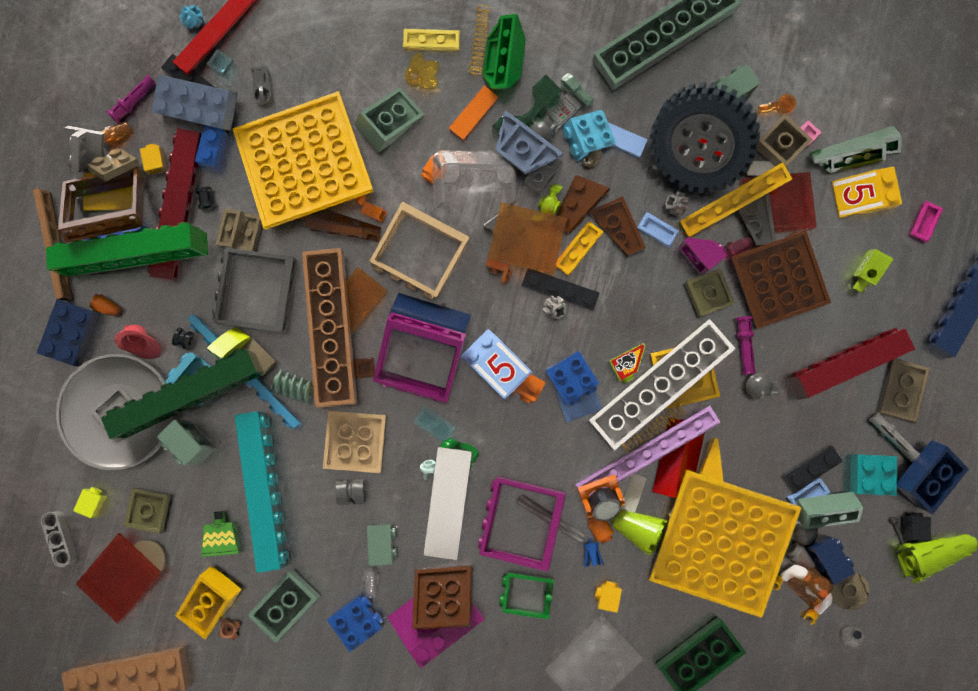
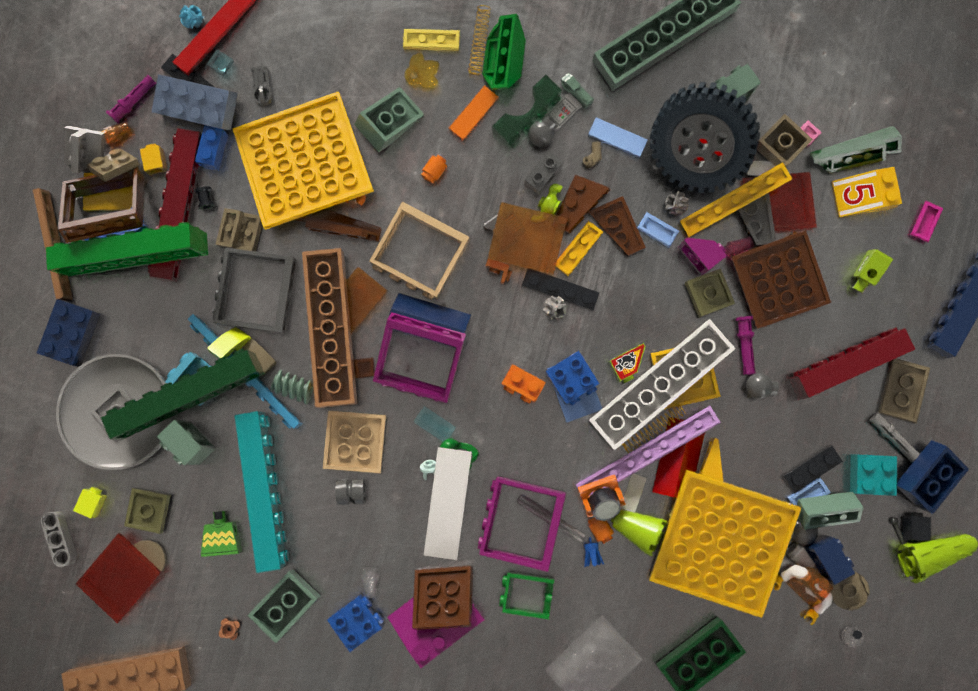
orange cone [89,294,121,317] -> none
coral piece [114,325,161,359] -> none
black wheel [172,327,194,350] -> none
yellow slope [175,566,242,640] -> none
orange piece [360,201,387,223] -> none
sand green brick [367,524,397,566] -> none
clear windscreen [432,150,517,209] -> none
light blue slope [461,329,532,399] -> none
sand blue wing [495,110,563,174] -> none
medium azure bracket [562,110,616,161] -> none
yellow brick [595,581,622,613] -> none
clear orange plate [758,94,797,113] -> none

